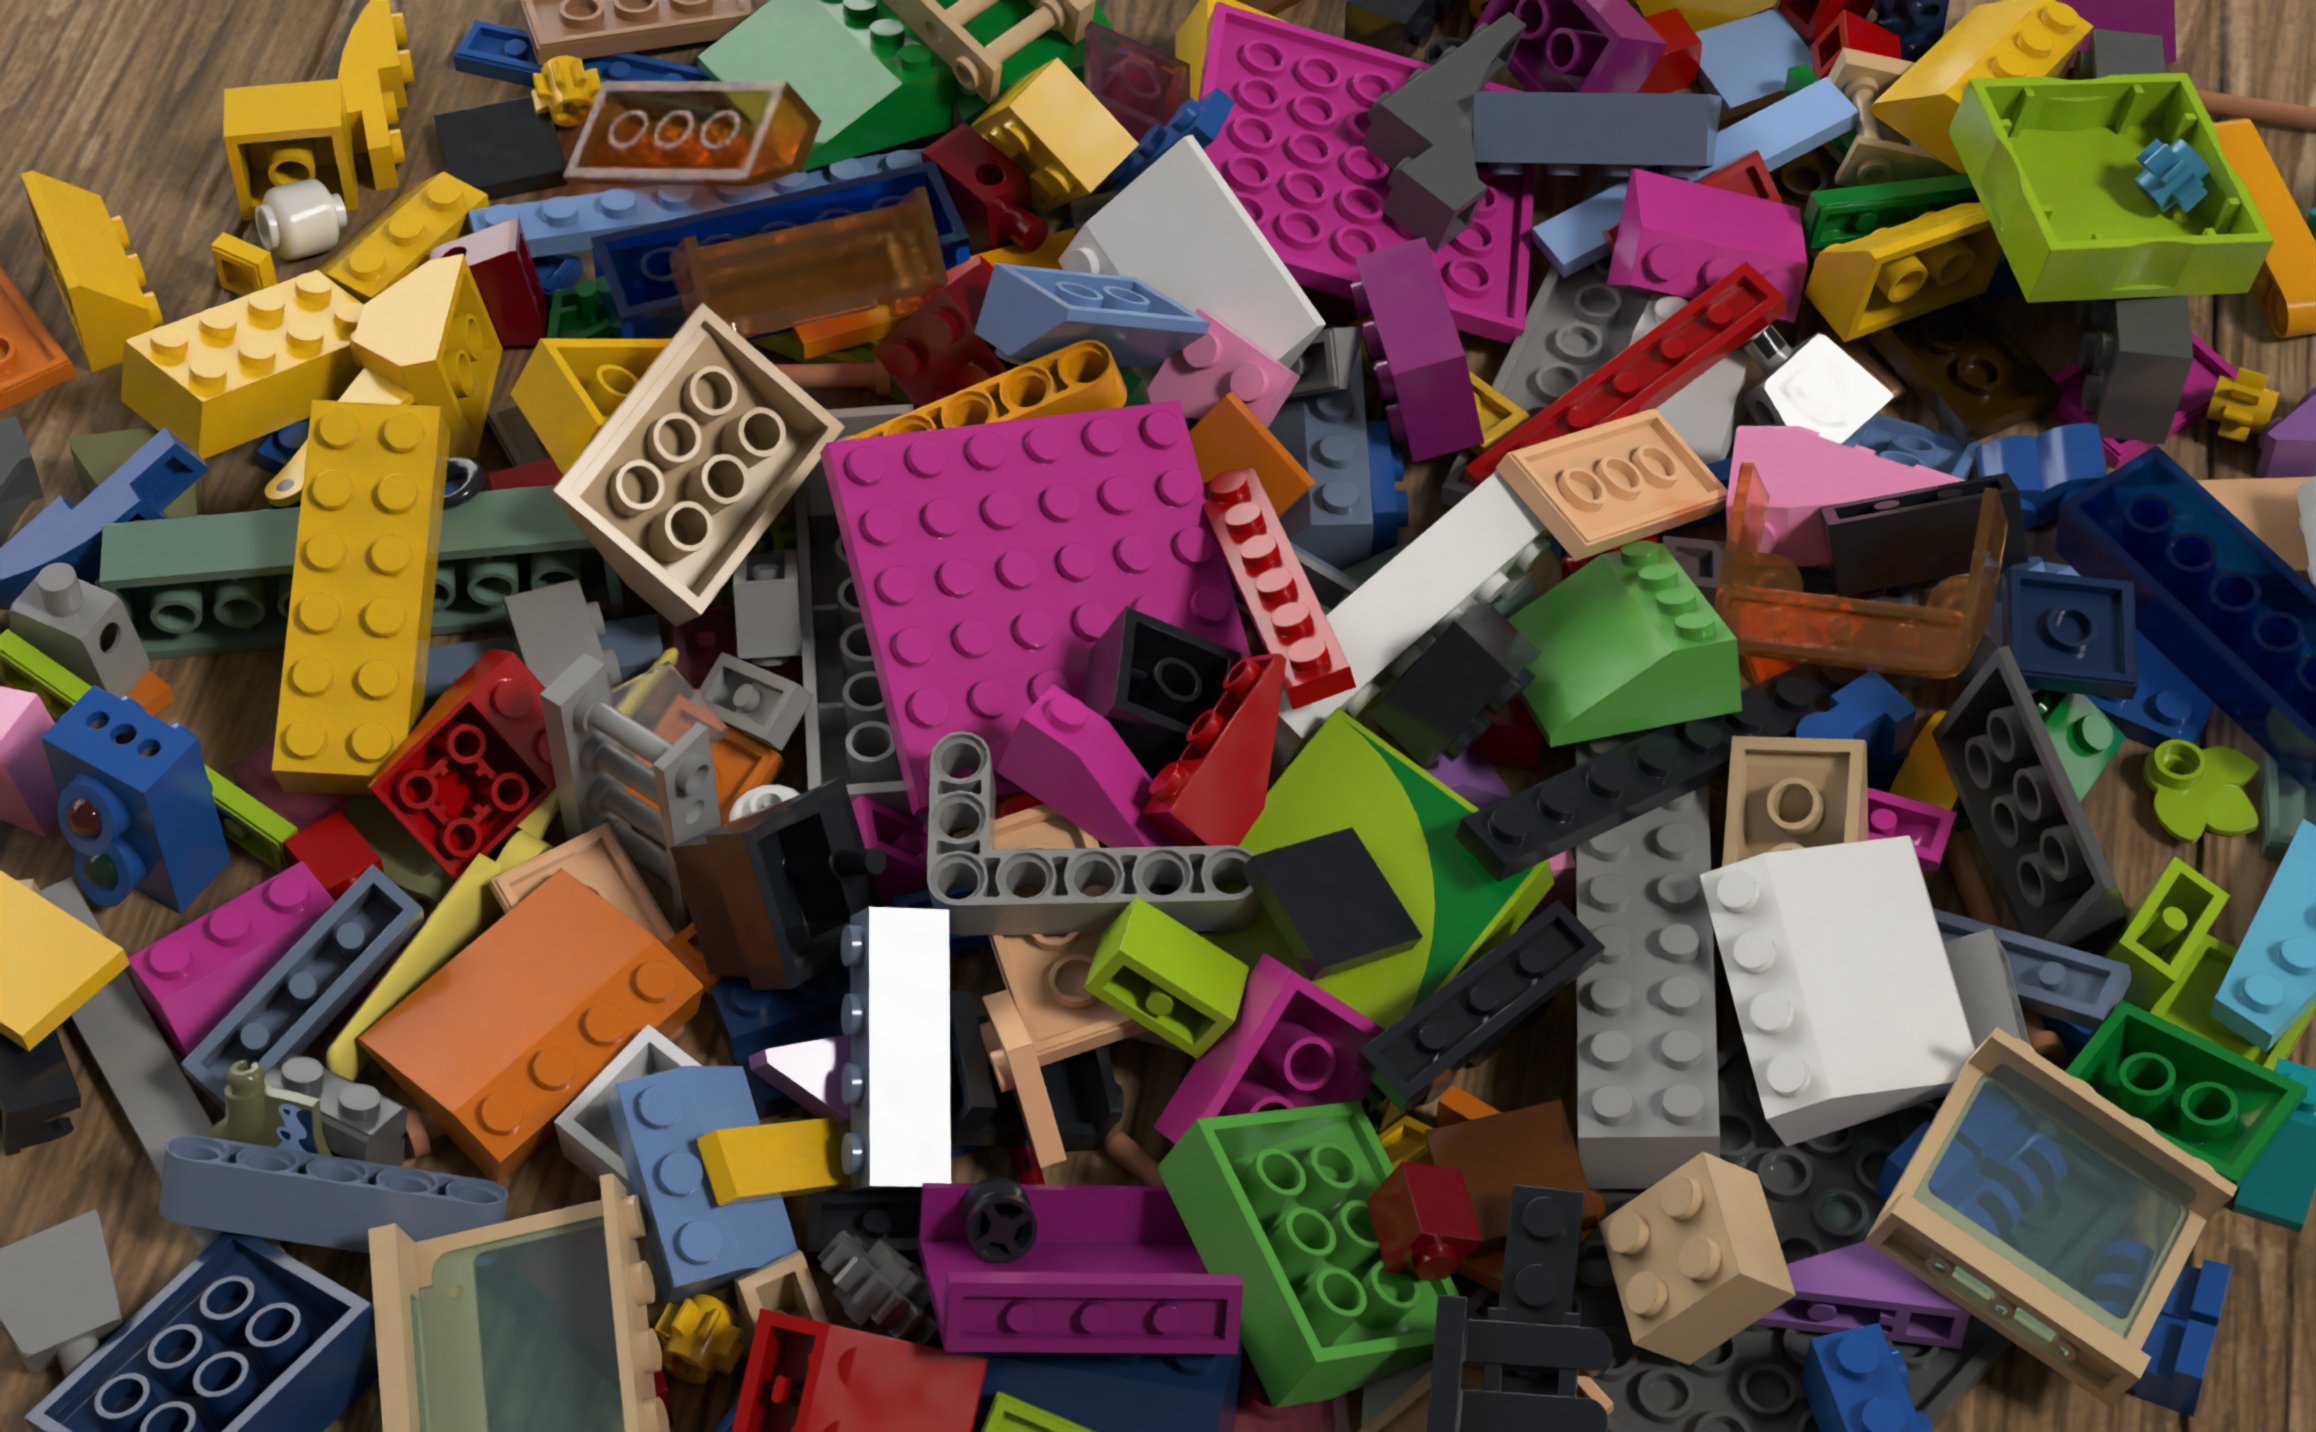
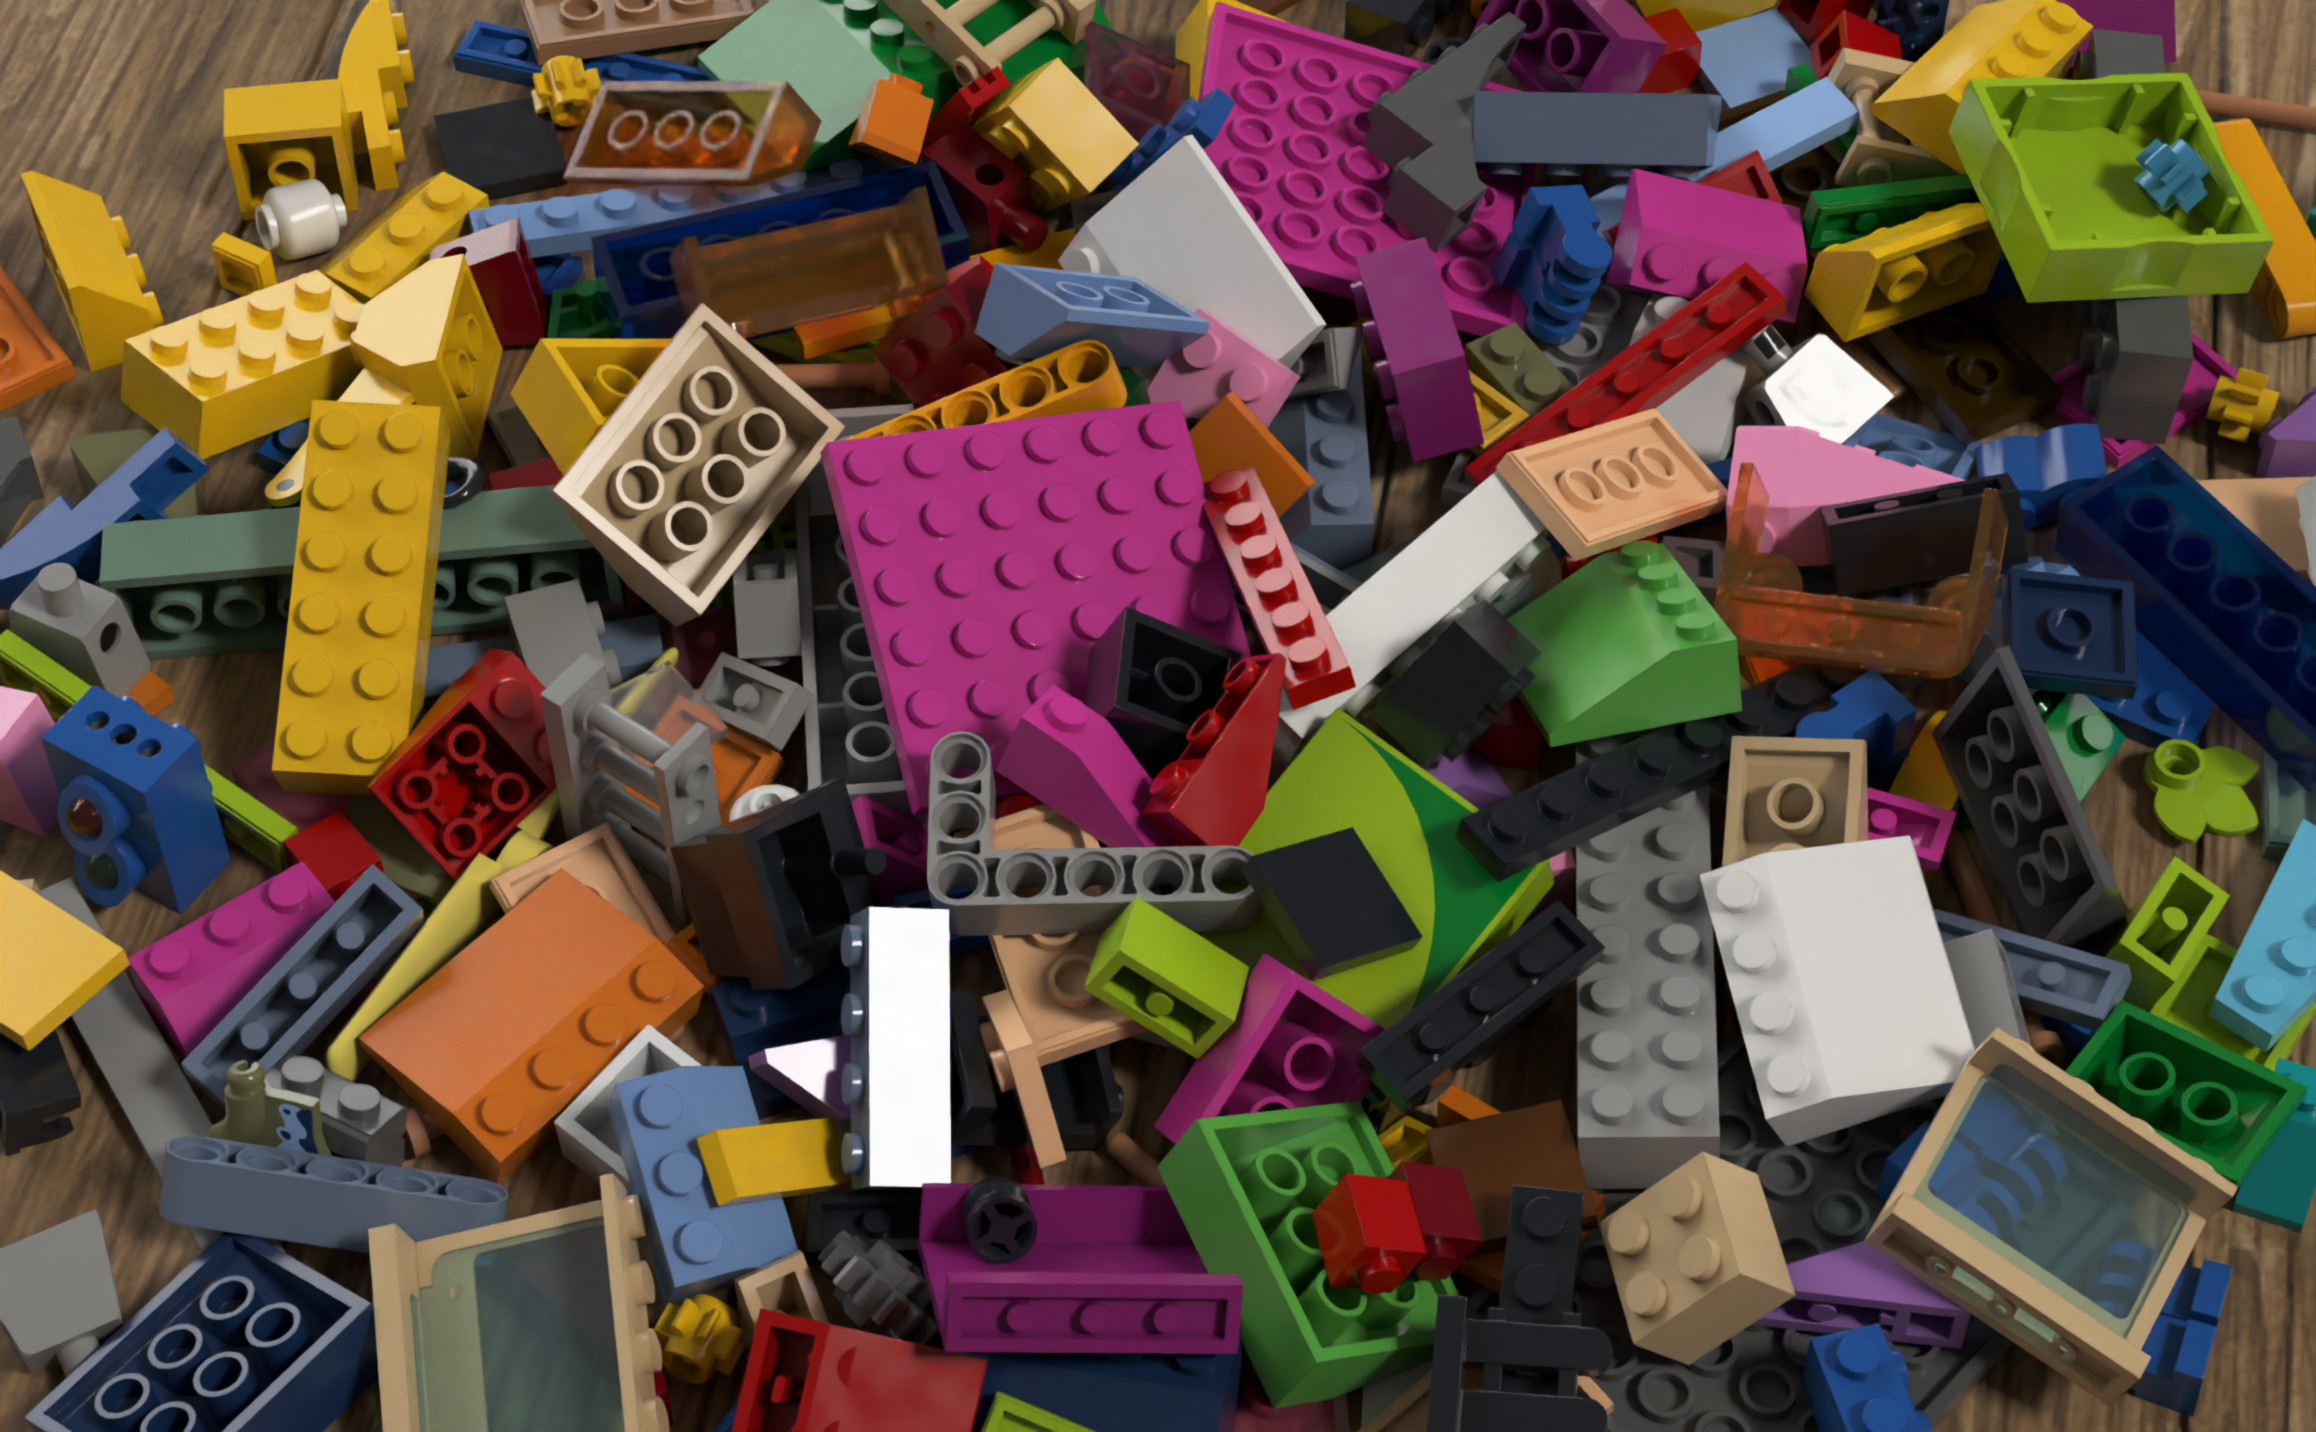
blue plate [1366,421,1409,554] -> none
none -> orange slope [848,73,934,167]
none -> red tile [919,66,1011,160]
none -> red brick [1311,1173,1427,1294]
none -> olive plate [1465,322,1574,418]
none -> blue legs [1492,184,1613,344]

